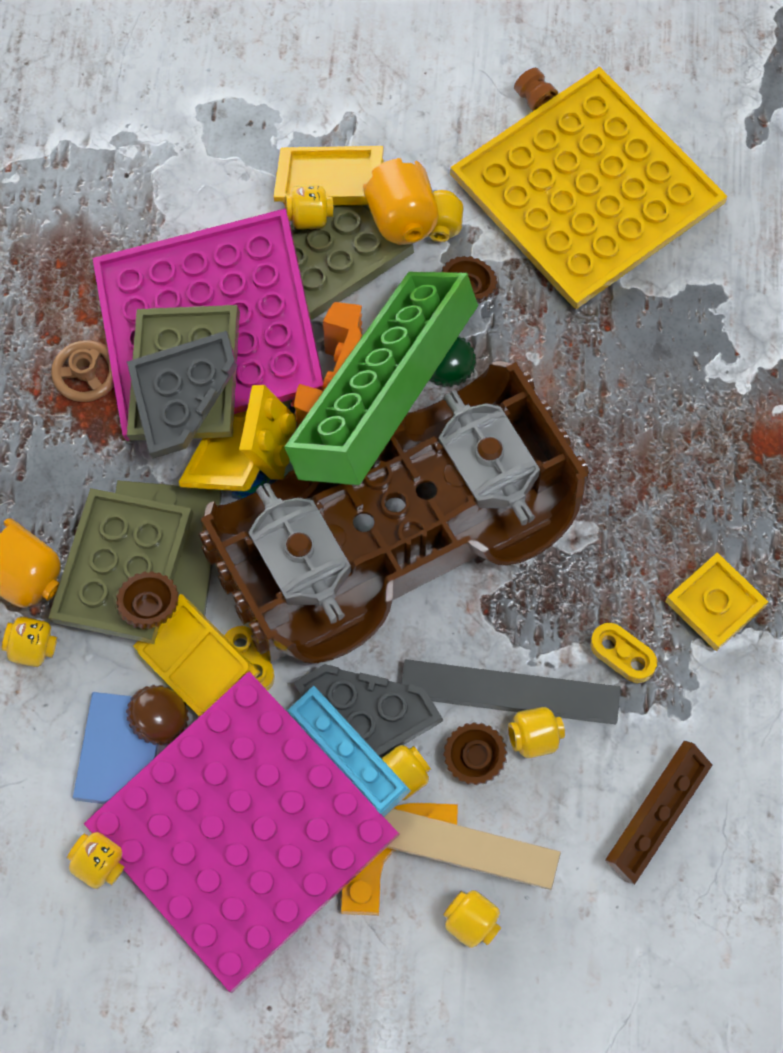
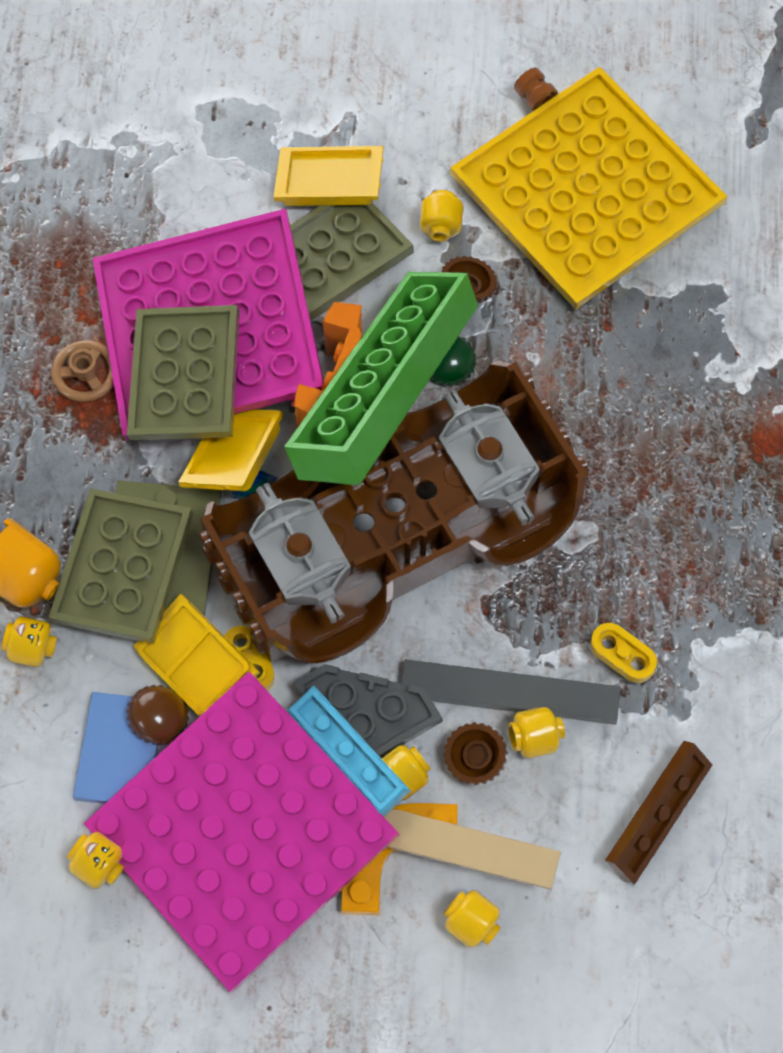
reddish brown hat [116,571,179,629] -> none
dark grey plate [127,331,238,459] -> none
yellow plate [239,385,296,480] -> none
yellow head [285,185,333,229] -> none
light orange cylinder [363,158,439,245] -> none
yellow plate [665,552,768,652] -> none

